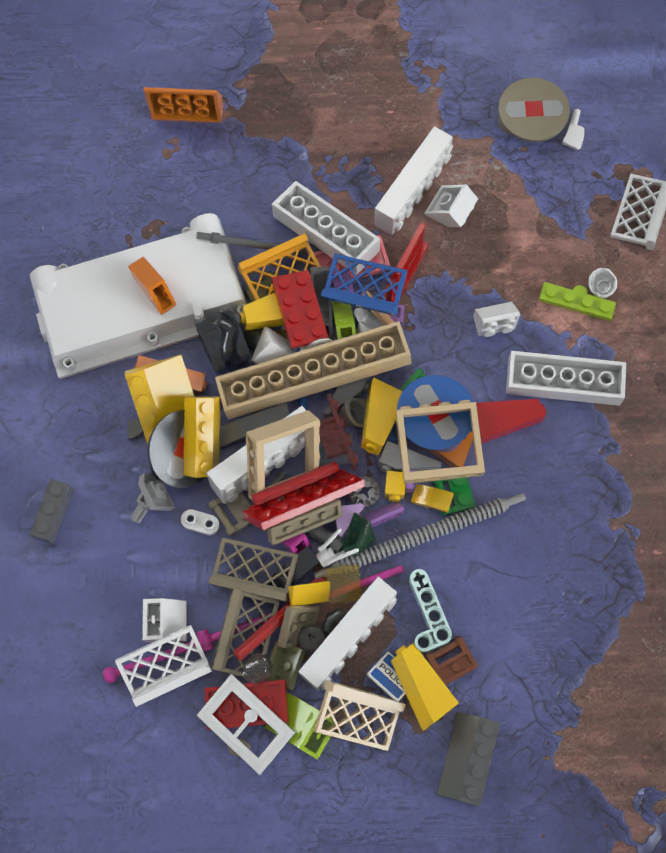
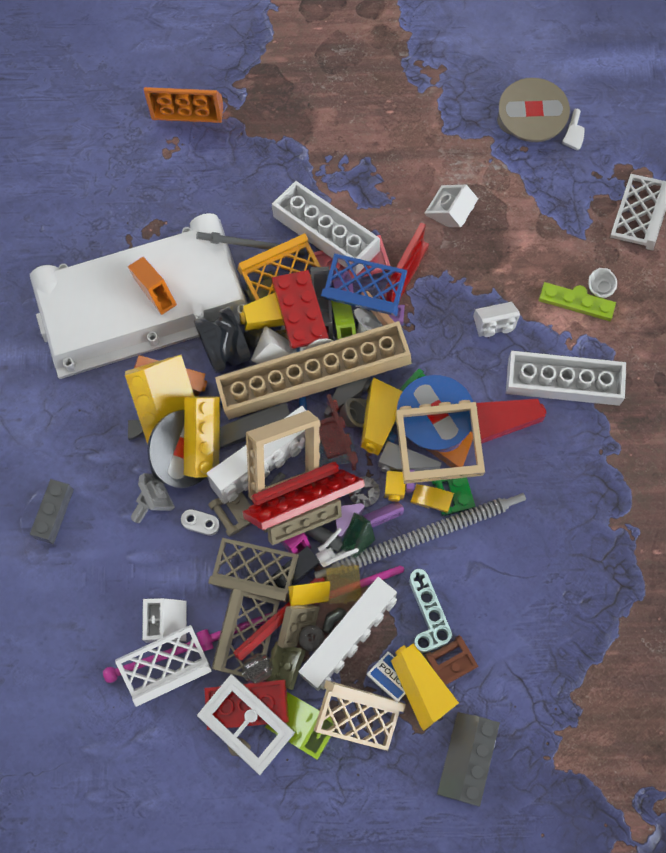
white brick [374,126,453,236] -> none

